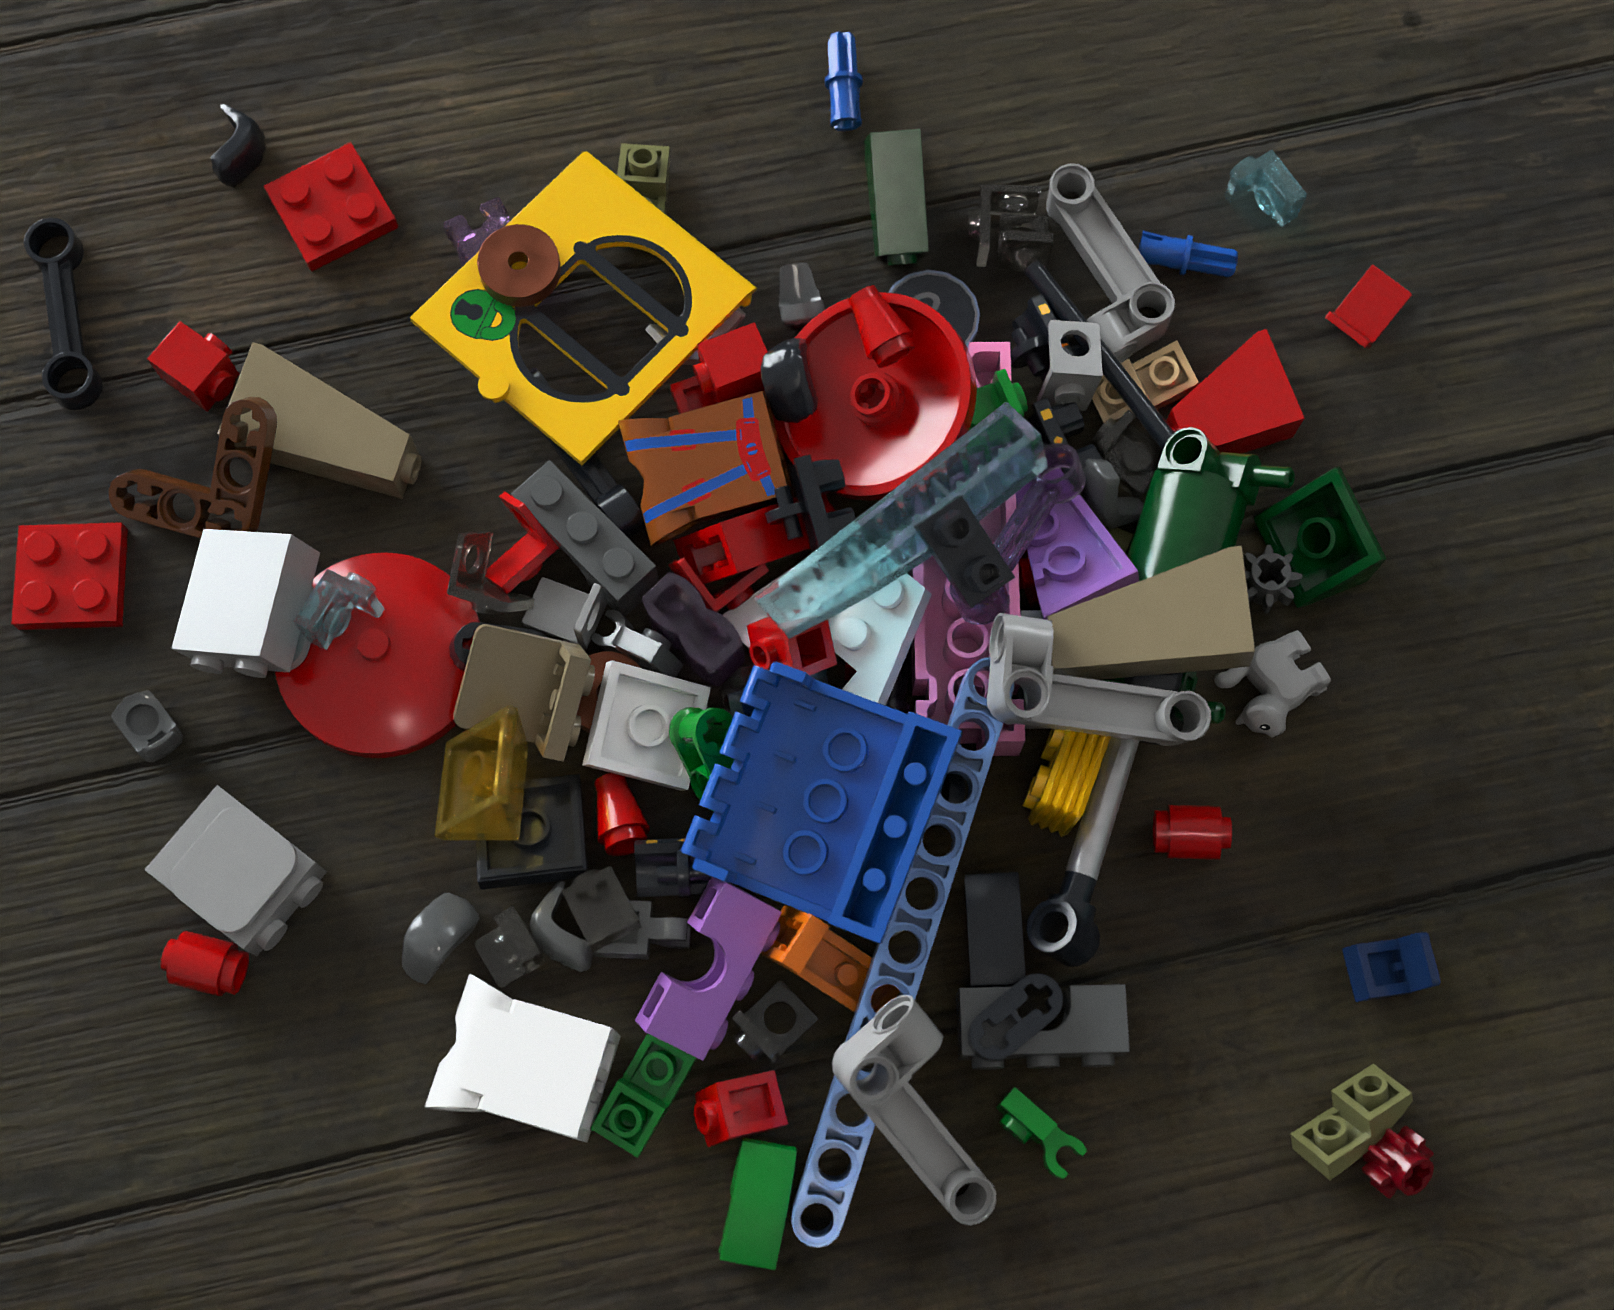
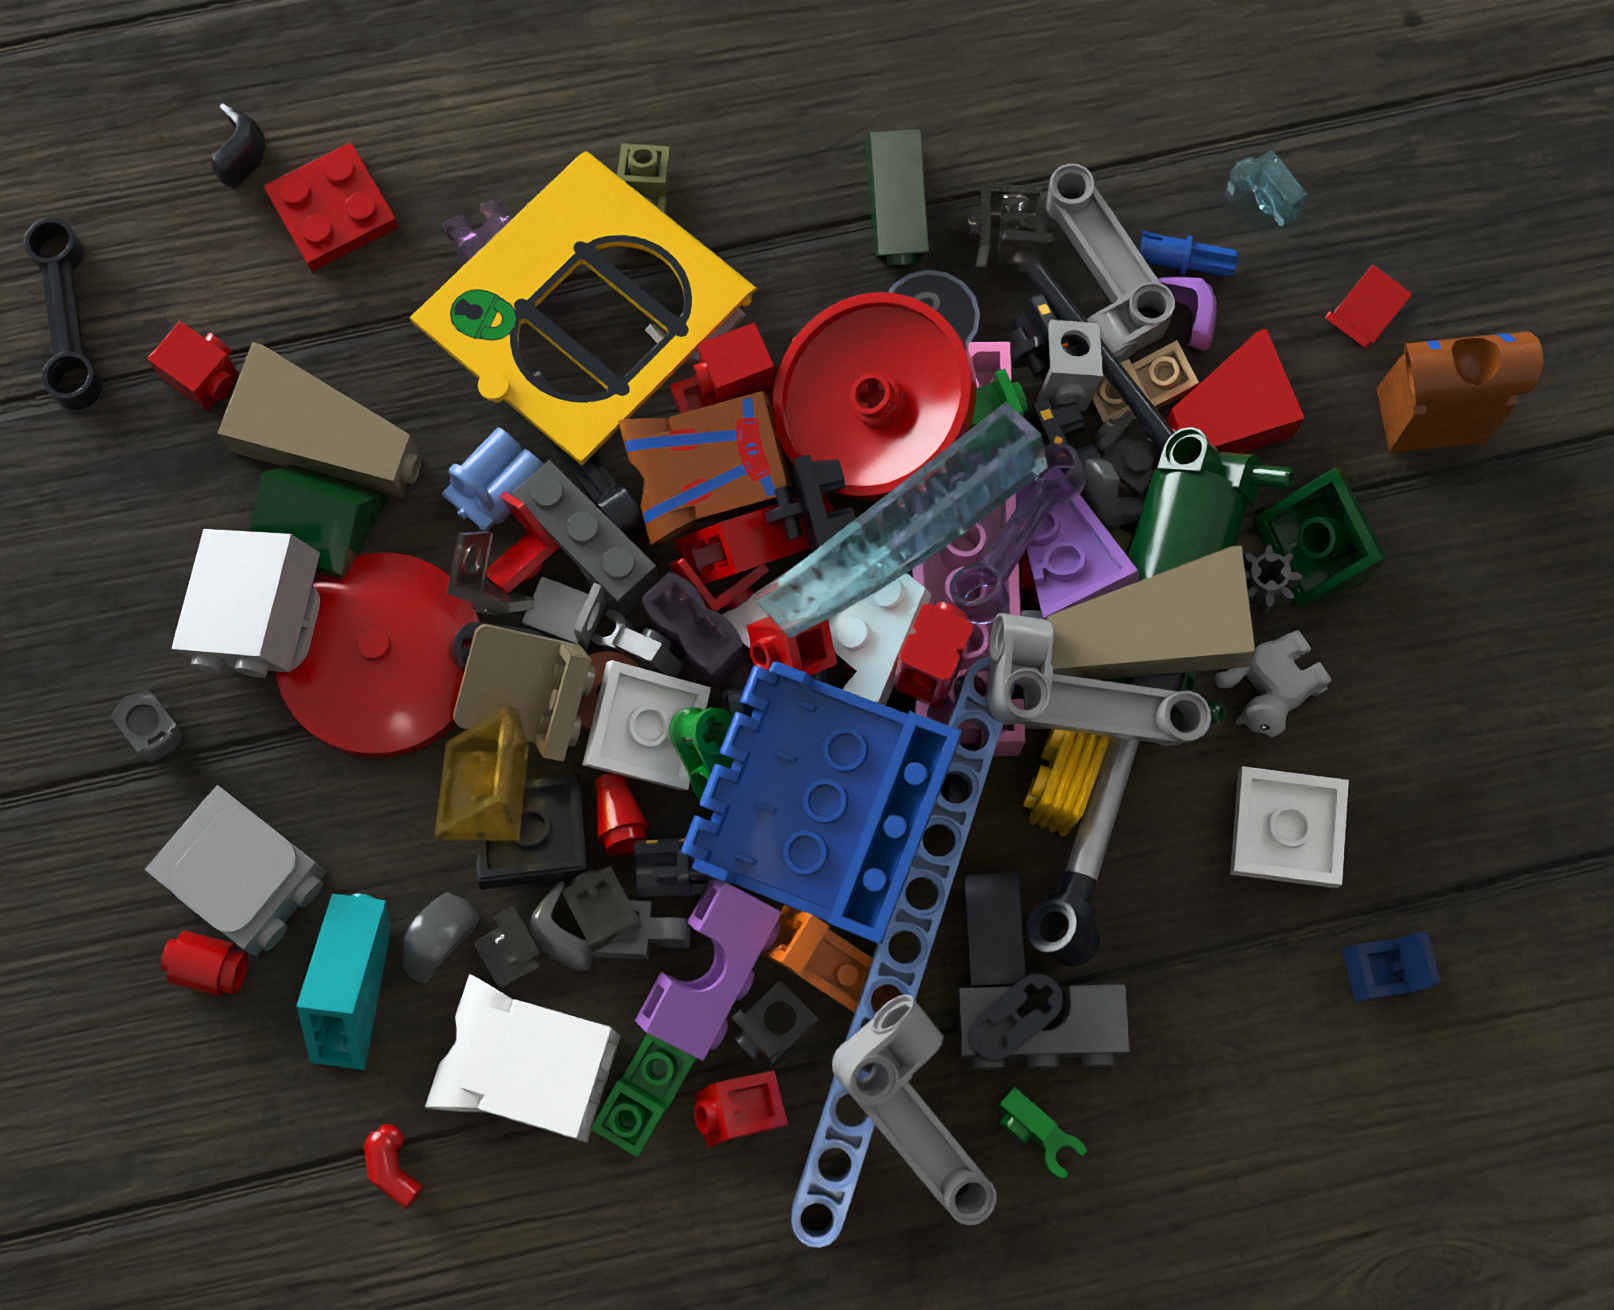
red plate [11,522,128,630] -> none
reddish brown beam [109,397,277,538] -> none
clear light blue bracket [293,569,385,650] -> none
copper piece [477,224,561,307] -> none
green slope [719,1137,797,1270] -> none
black hair [761,338,818,423] -> none
dark grey hair [779,262,825,328] -> none
blue axle [825,32,863,131] -> none
red cone [848,285,915,368] -> none
black hips [913,495,1015,608] -> none
red brick [1153,805,1232,859] -> none
olive slope [1291,1064,1413,1180] -> none
dark red gear [1362,1125,1434,1199] -> none
none -> dark green slope [249,464,387,580]
none -> teal slope [296,893,391,1070]
none -> red arm [364,1124,423,1209]
none -> medium blue piece [442,427,544,532]
none -> red brick [894,602,974,708]
none -> medium lavender hair [1158,277,1217,351]
none -> white plate [1230,766,1349,888]
none -> dark orange piece [1376,331,1544,453]

